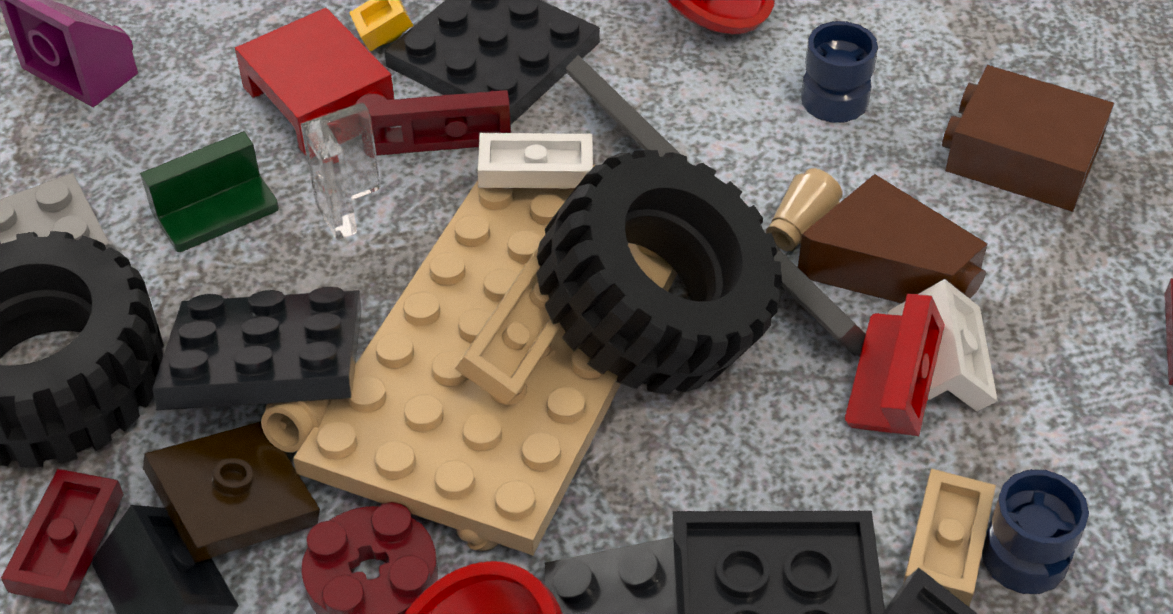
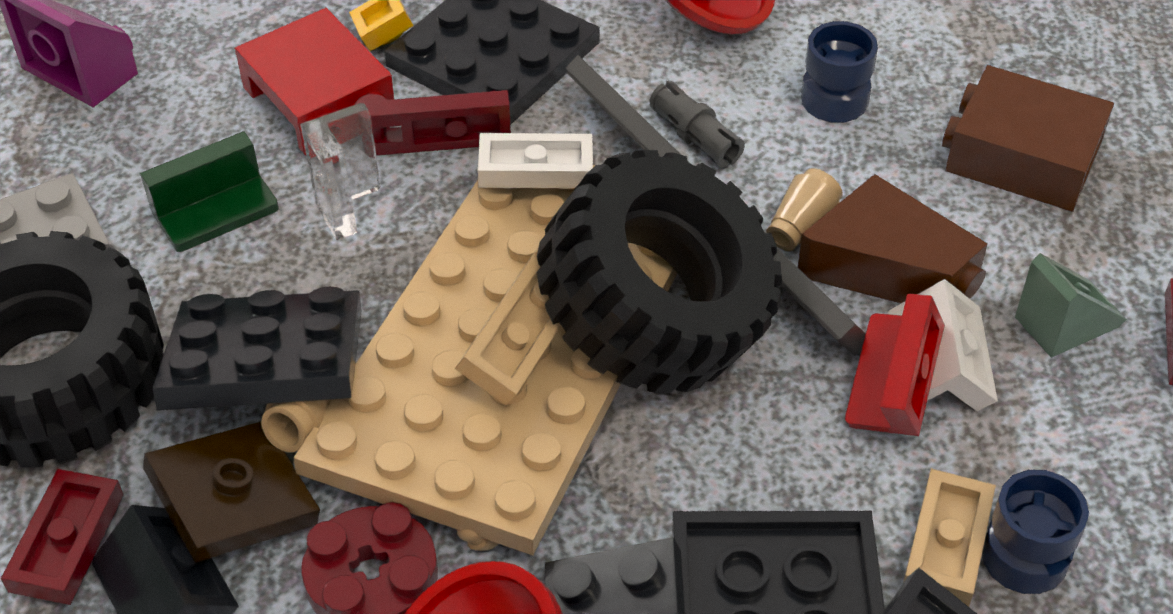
none -> dark grey pin [649,80,745,168]
none -> sand green slope [1015,253,1127,358]

